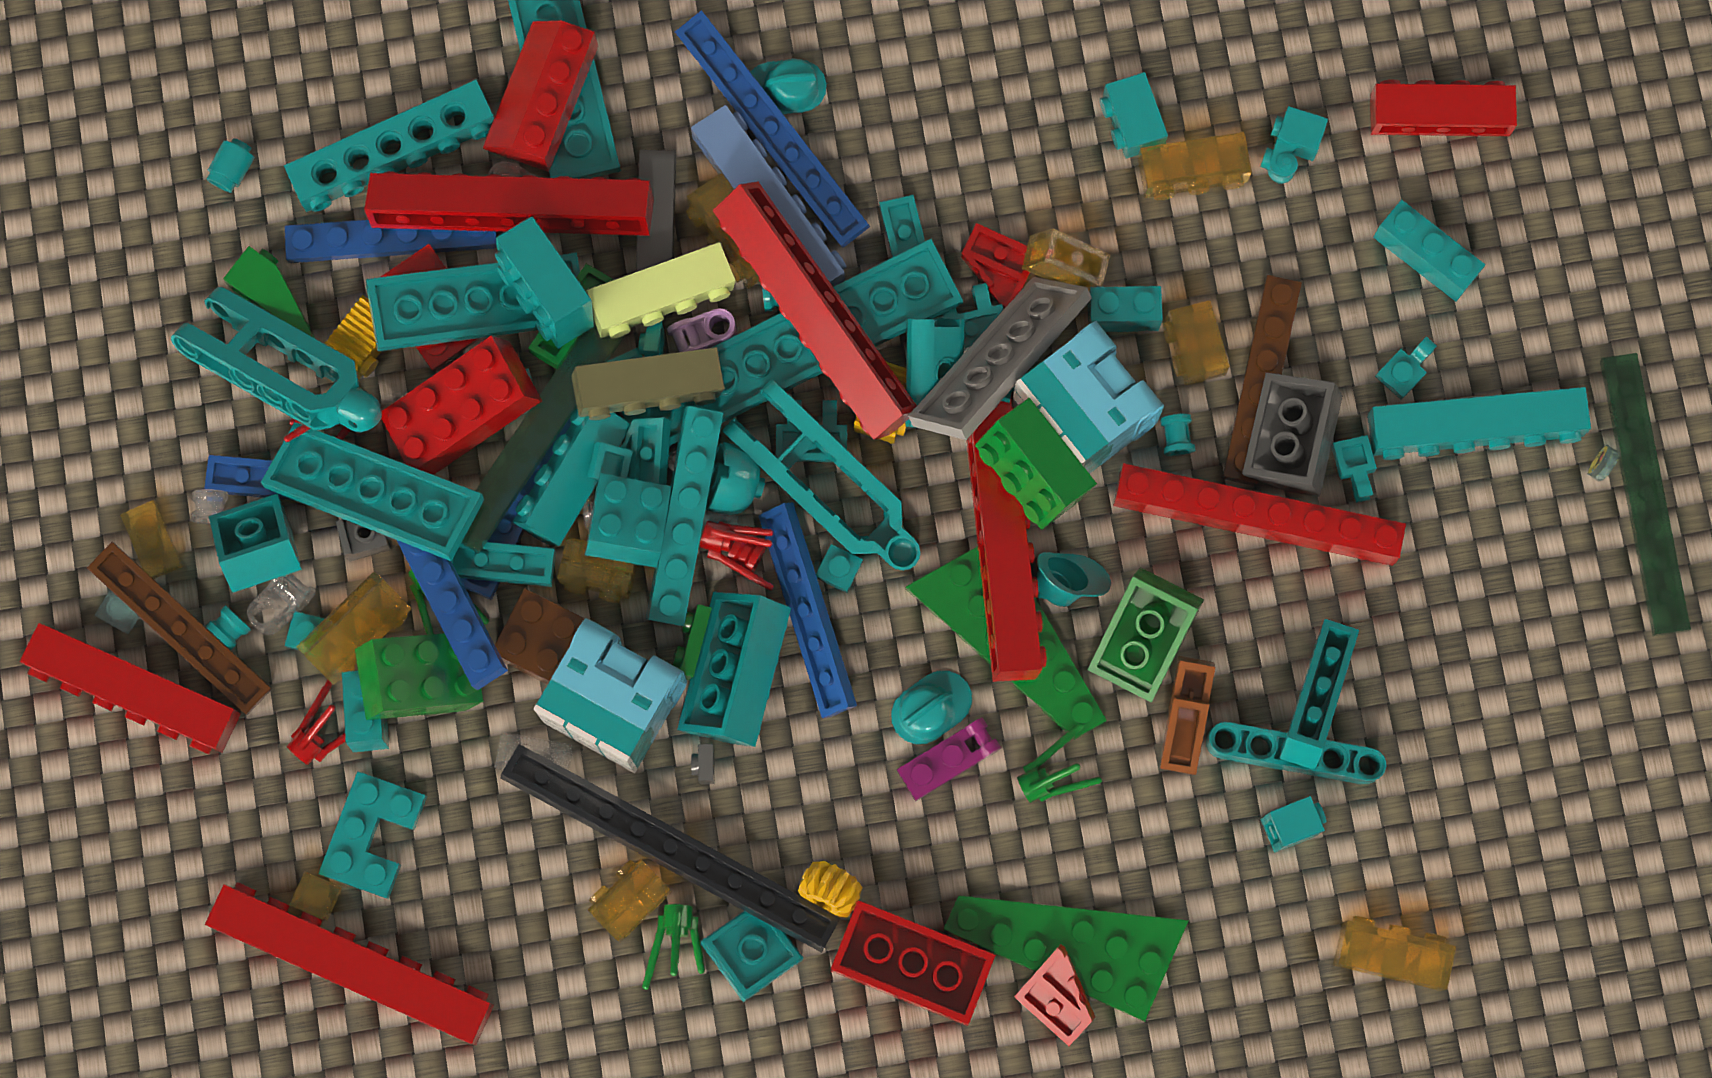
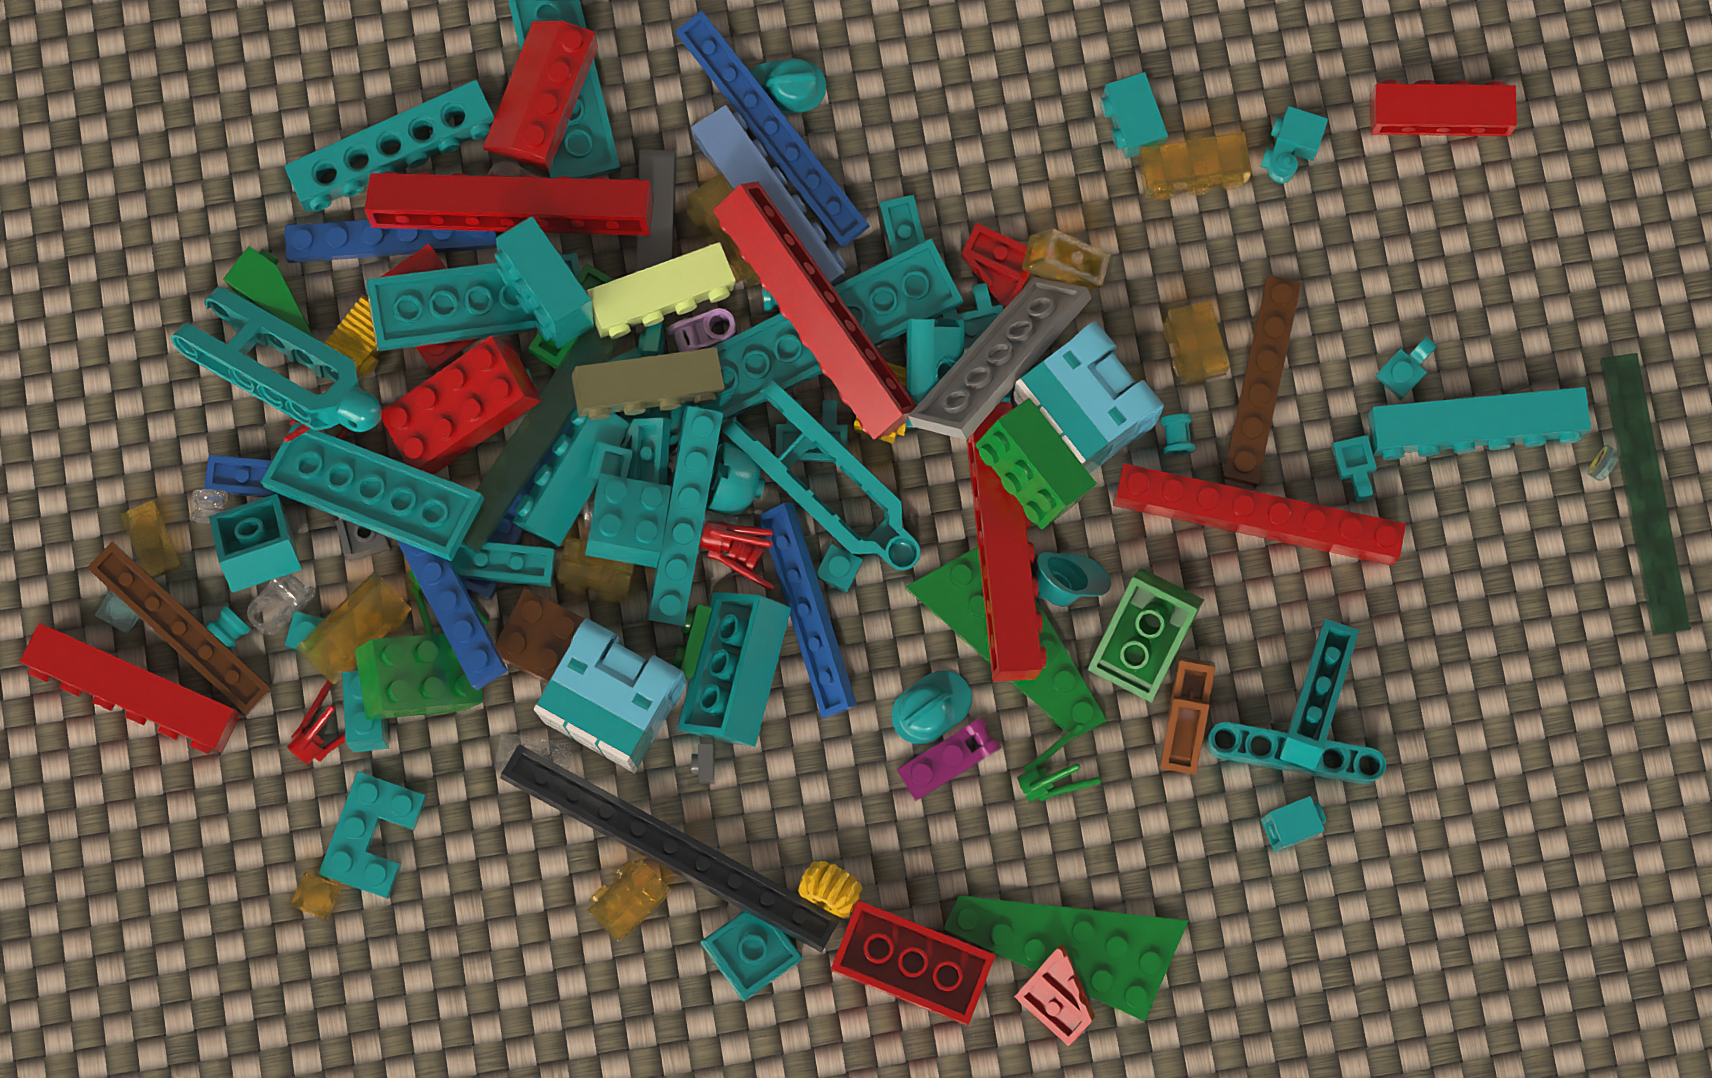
red brick [205,882,494,1045] -> none
teal brick [207,138,255,193] -> none
green plant [642,904,705,990] -> none
teal brick [1087,286,1163,332] -> none
dark grey slope [1242,373,1343,497] -> none
clear yellow brick [1333,916,1456,991] -> none
teal brick [1373,199,1486,302] -> none

